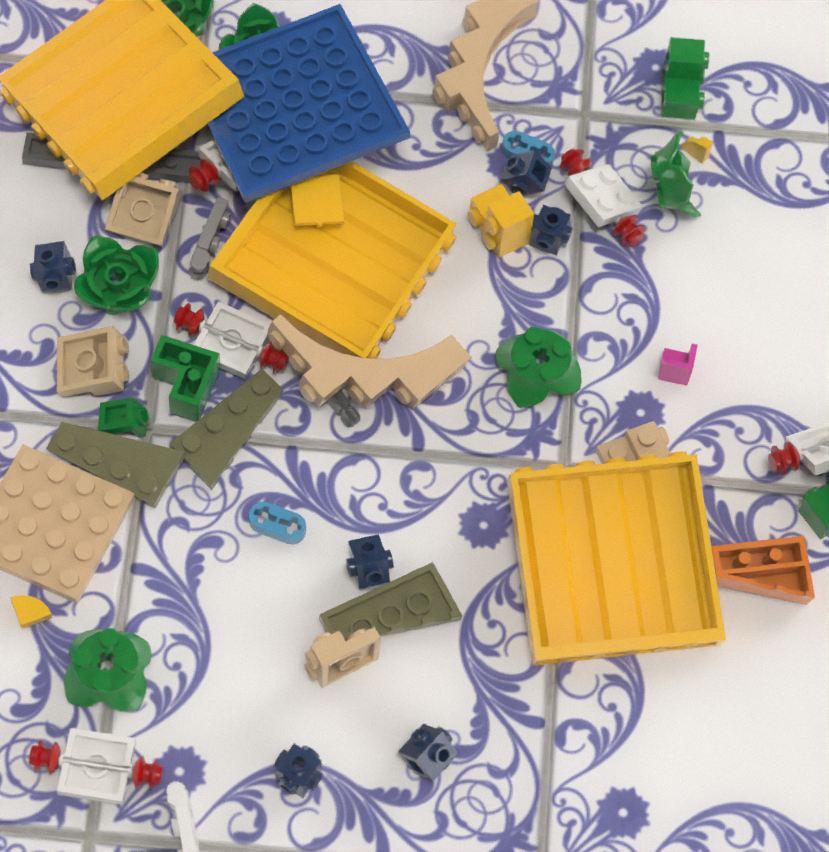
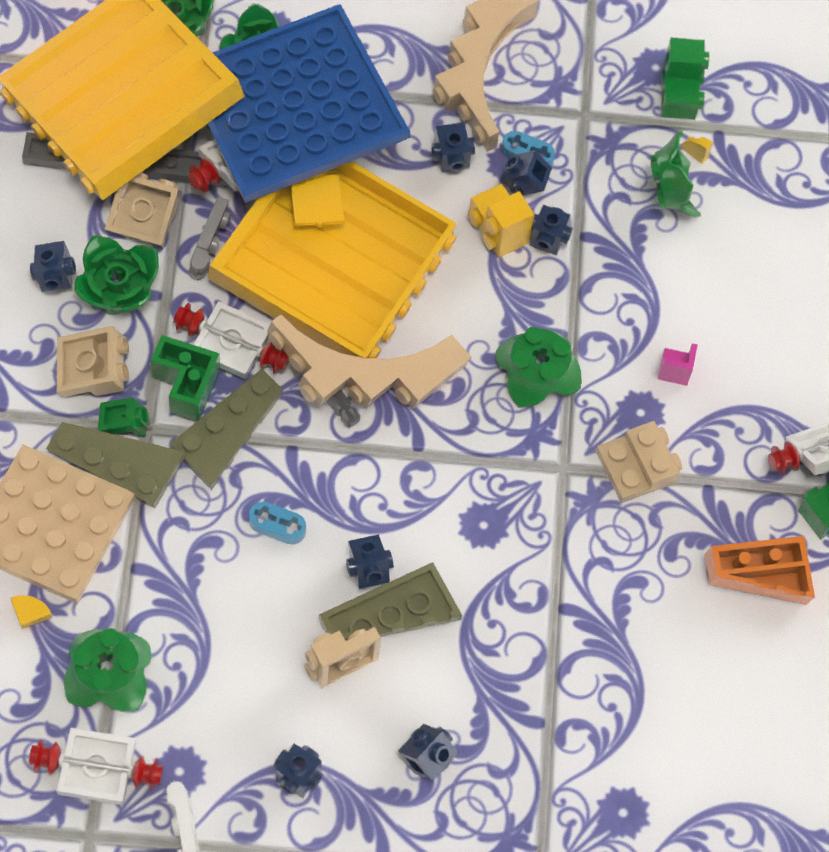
yellow panel [507,451,726,666] -> none
white plate [560,149,645,246] -> none
none -> dark blue brick [431,122,475,171]

